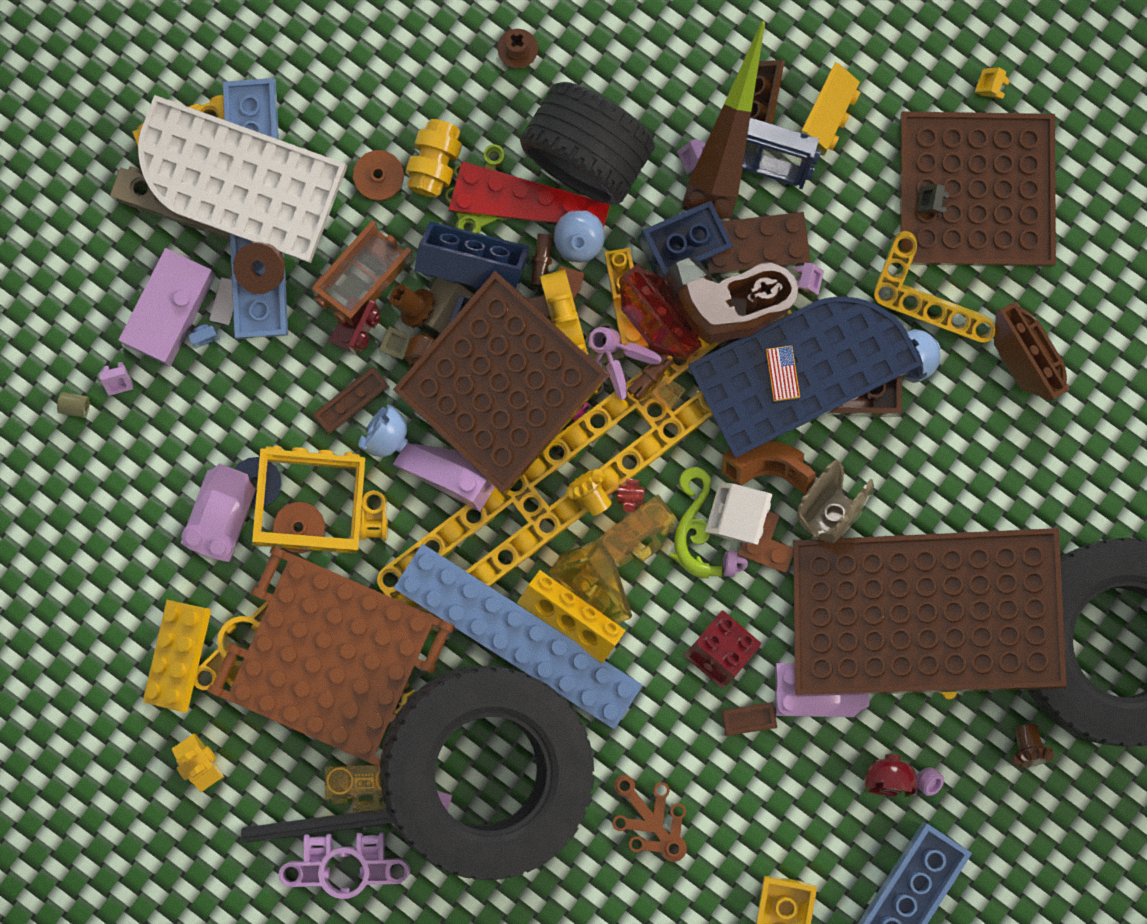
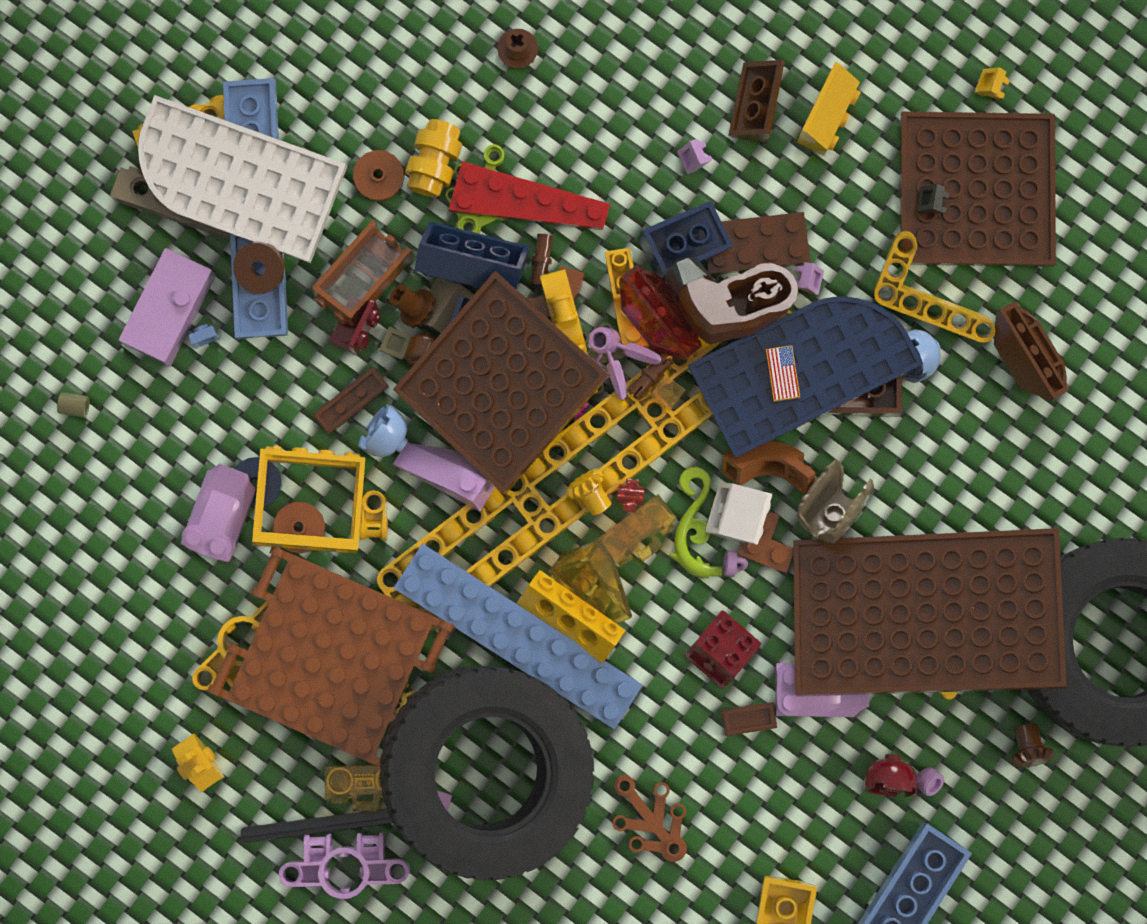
lavender tile [100,362,133,396] -> none
yellow plate [143,600,212,713] -> none
white sticker [209,277,233,325] -> none
black tyre [520,82,655,205] -> none
light blue cylinder [554,210,605,263] -> none
reddish brown plate [682,21,765,220] -> none
door [742,118,821,190] -> none

